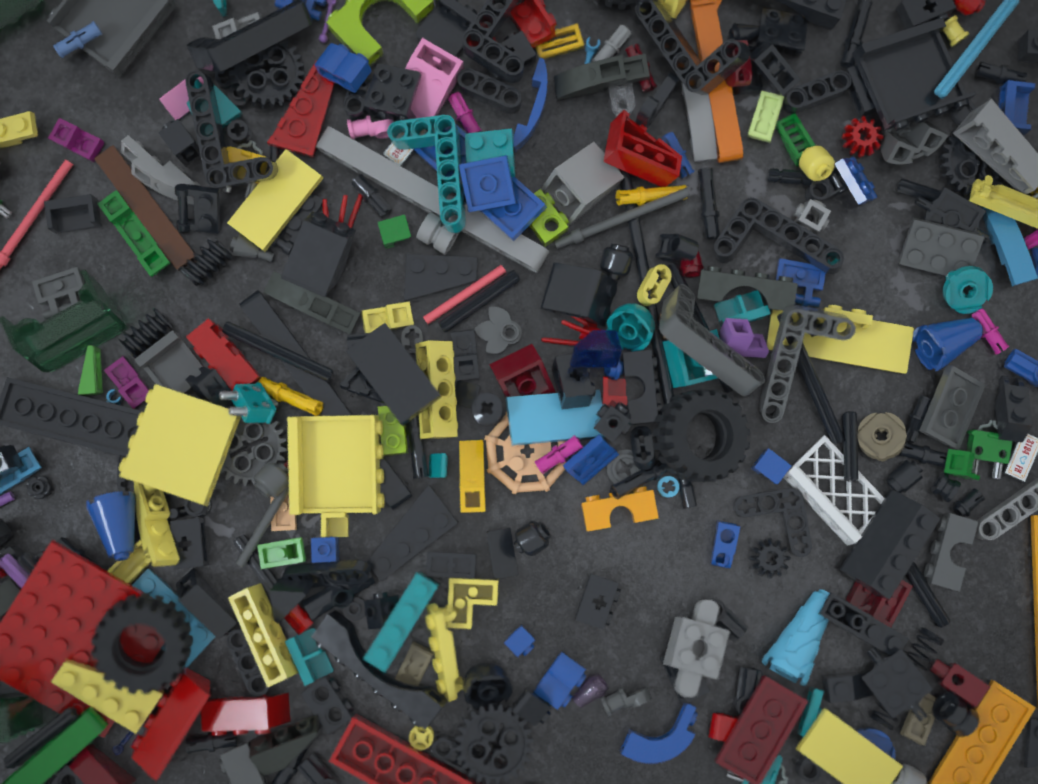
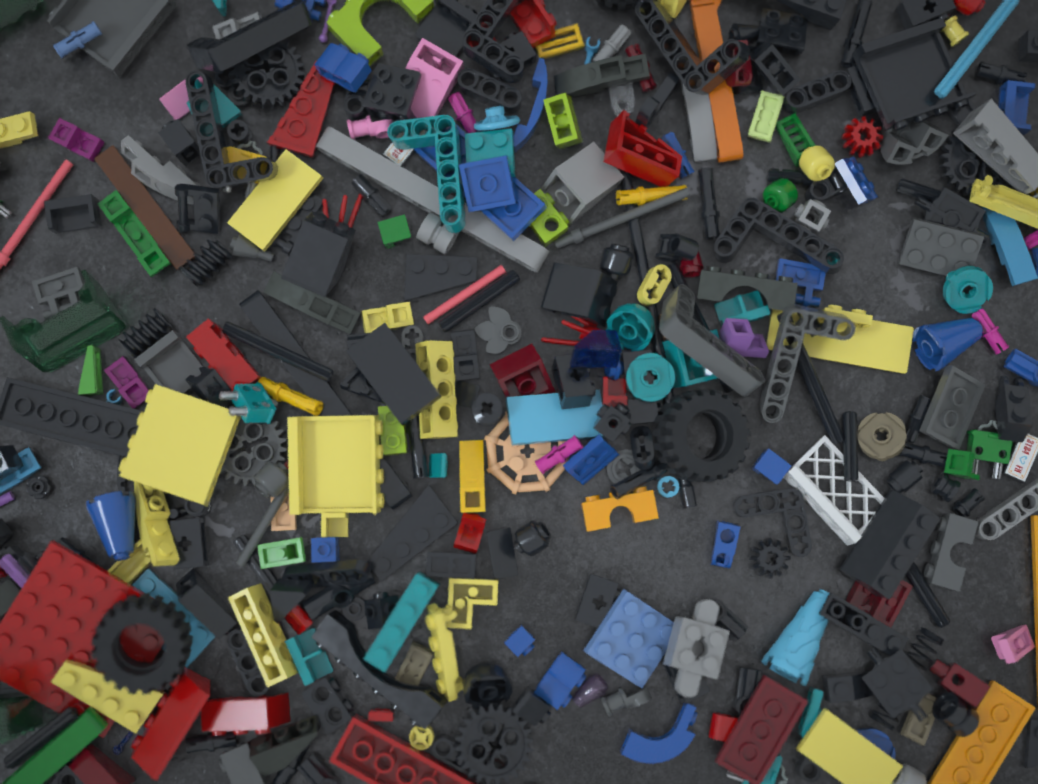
none -> red tile [368,708,395,722]
none -> red bracket [453,513,486,554]
none -> medium azure piece [474,106,520,131]
none -> lime brick [543,93,583,149]
none -> medium blue plate [583,589,674,688]
none -> teal plate [626,353,675,402]
none -> green head [762,178,798,213]
none -> bright pink slope [991,624,1035,664]

